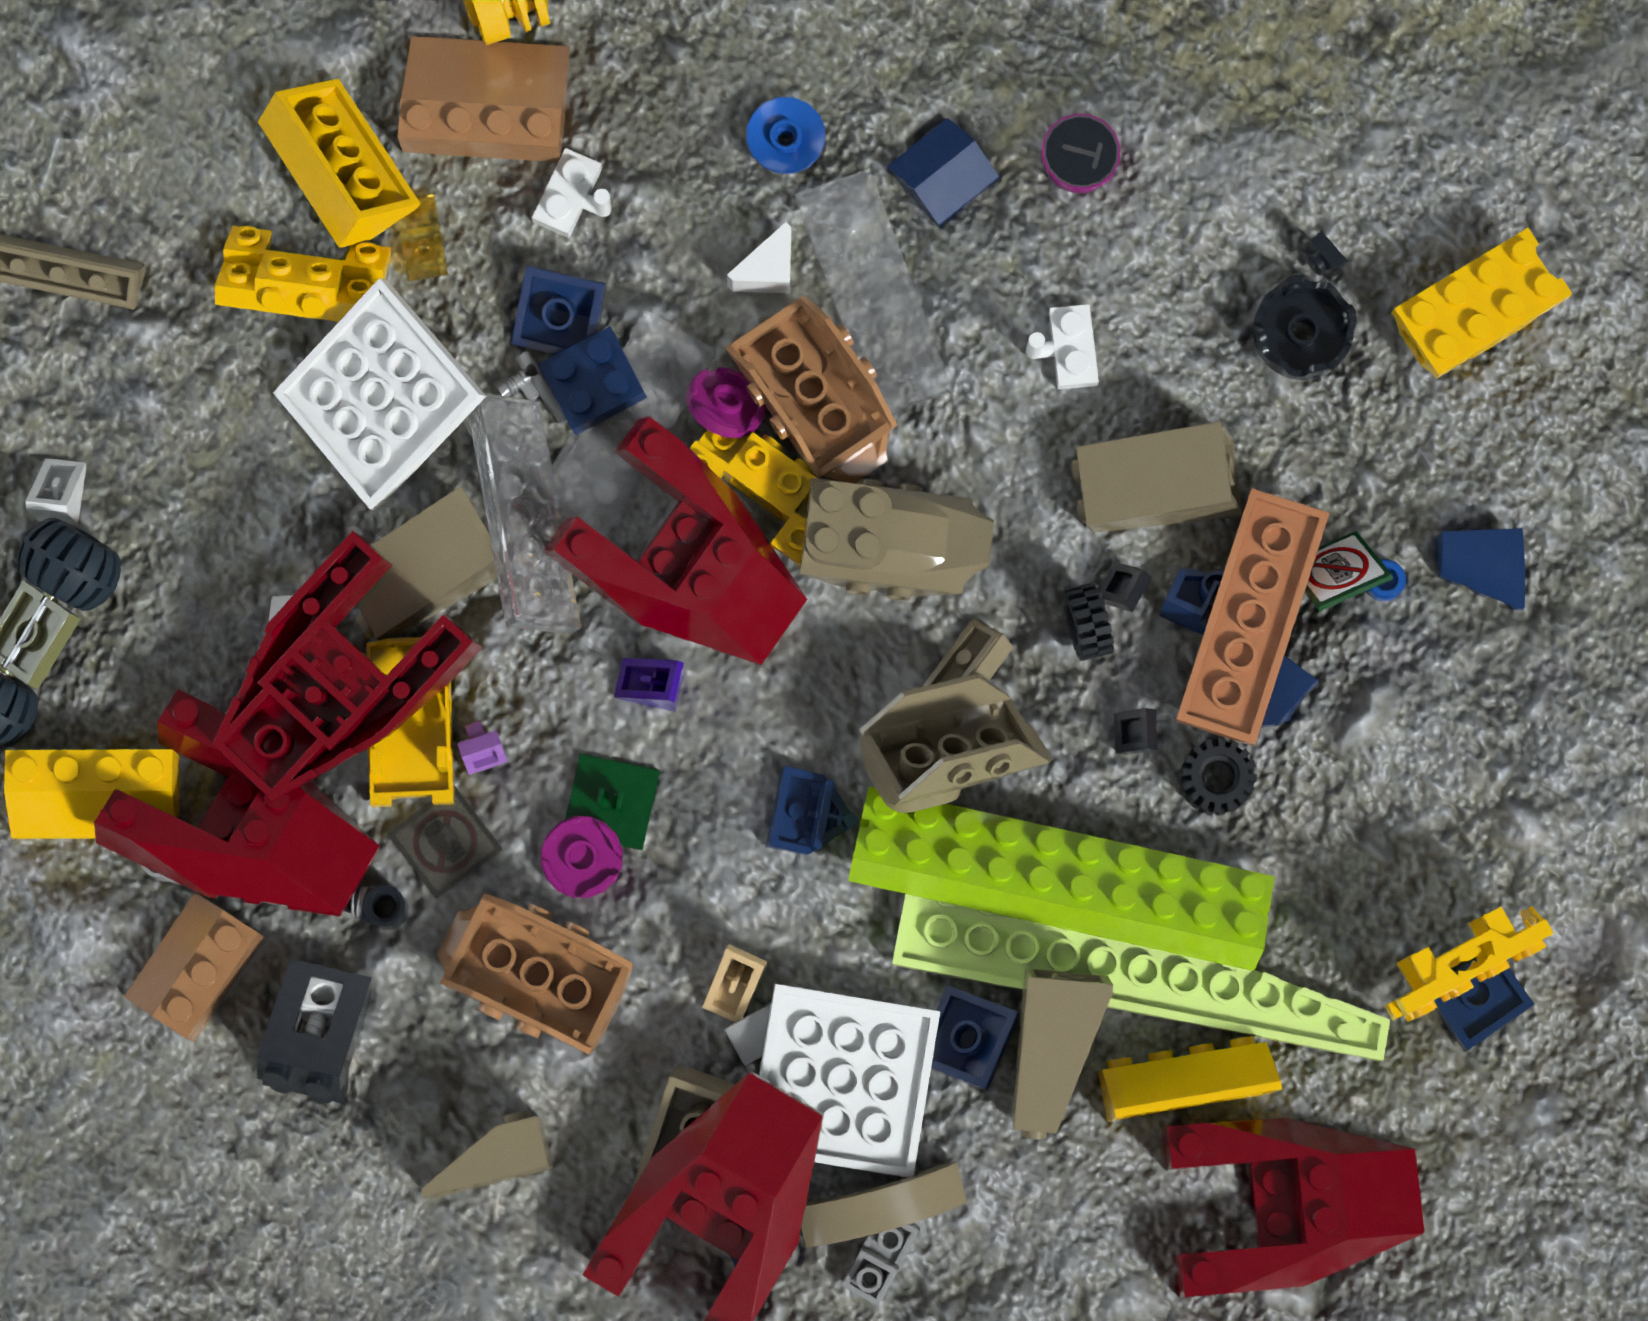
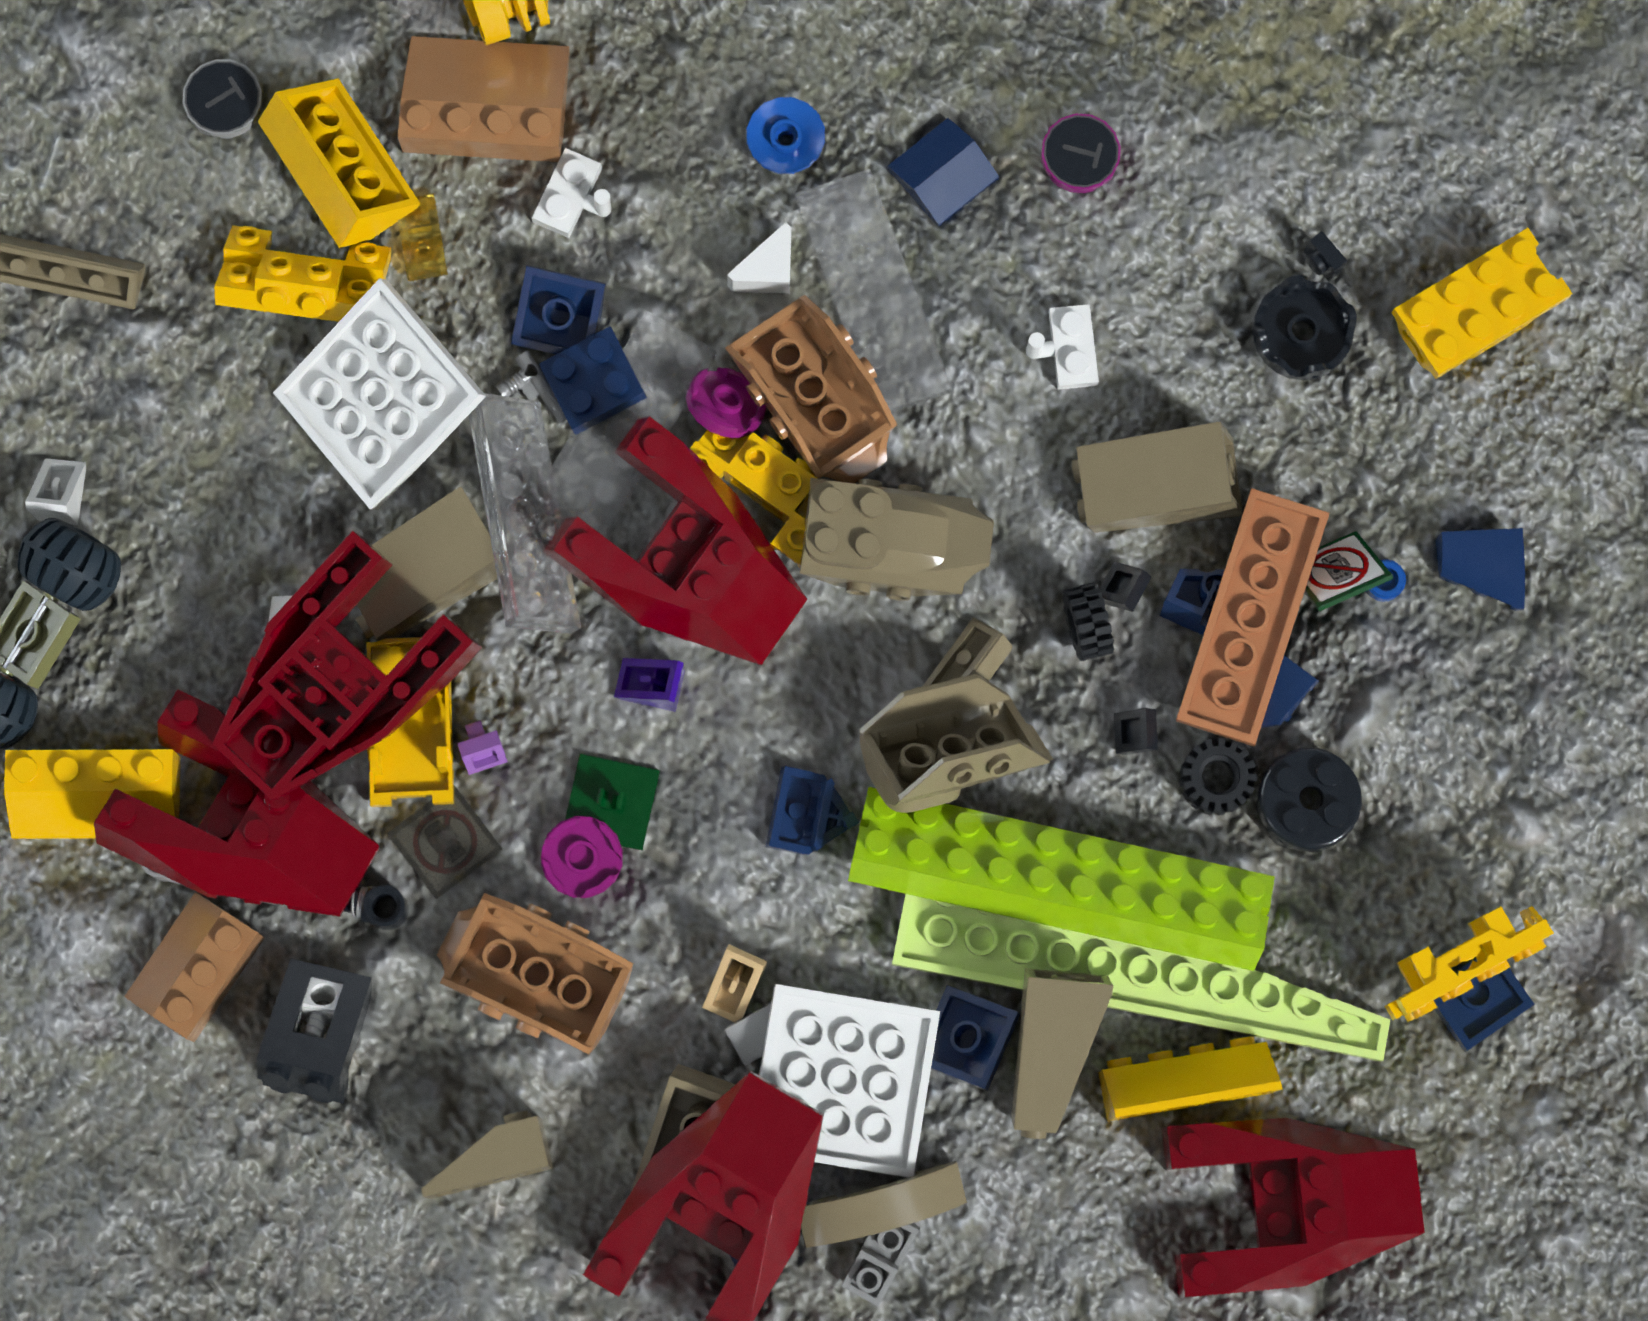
none -> black tile [183,59,264,139]
none -> black plate [1256,748,1362,852]

